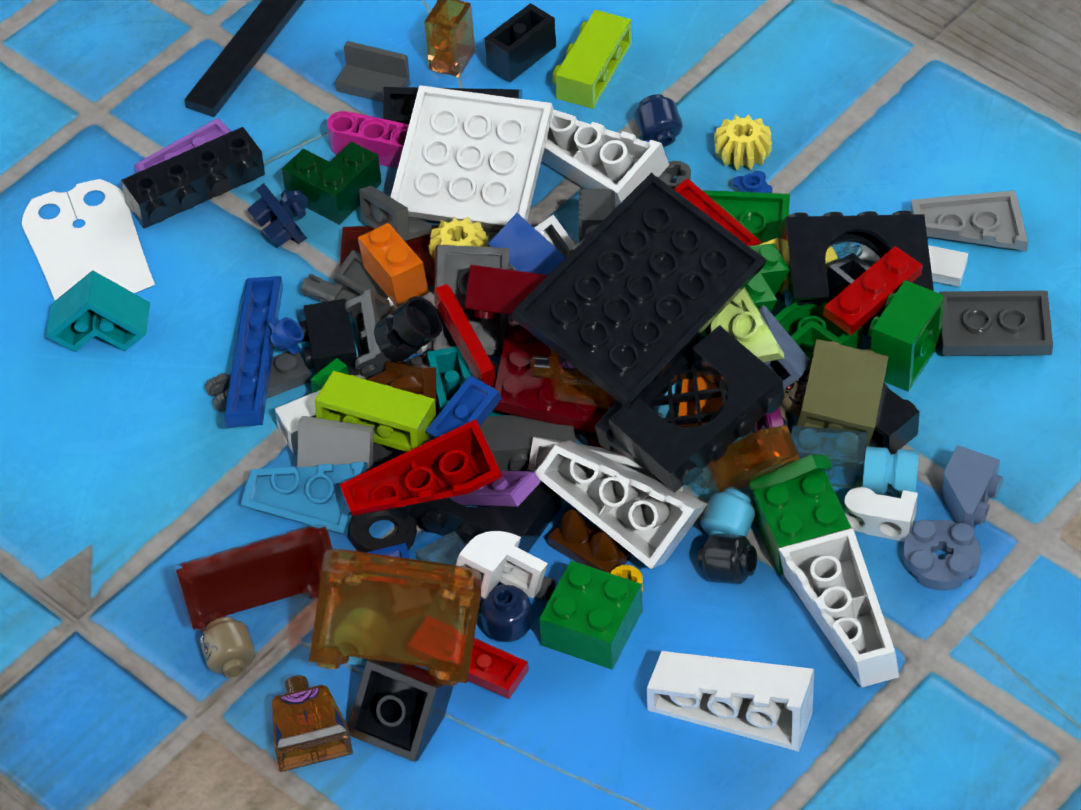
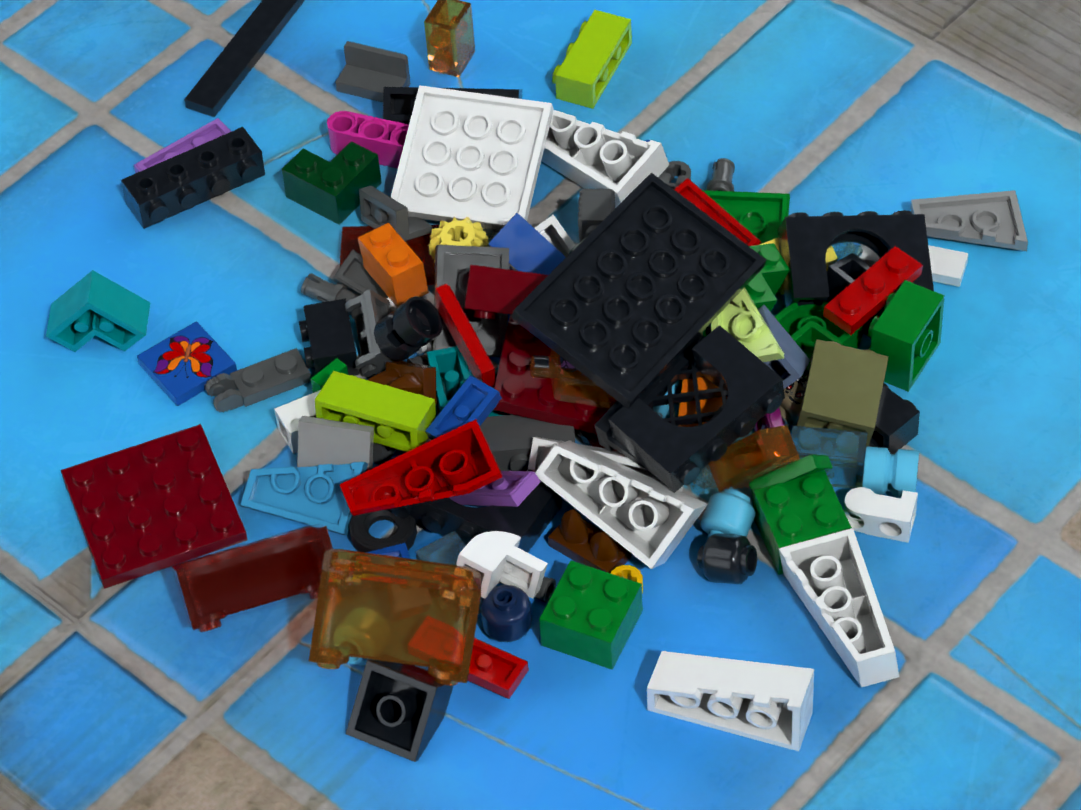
white piece [22,179,155,300] -> none
dark tan head [200,617,255,678] -> none
blue tile [224,276,283,427] -> none
dark blue hips [248,183,309,248] -> none
blue plate [269,317,304,355] -> none
clear orange torso [272,675,353,772] -> none
black brick [485,3,556,82] -> none
dark blue head [634,94,683,147] -> none
light yellow gear [714,114,772,170] -> none
blue plate [733,171,773,193] -> none
sand blue plate [903,520,981,590] -> none
dark grey plate [939,291,1053,356] -> none
sand blue slope [942,445,1003,529] -> none
none -> dark red plate [61,424,248,589]
none -> blue tile [137,321,237,406]
none -> dark grey pin [707,158,735,191]

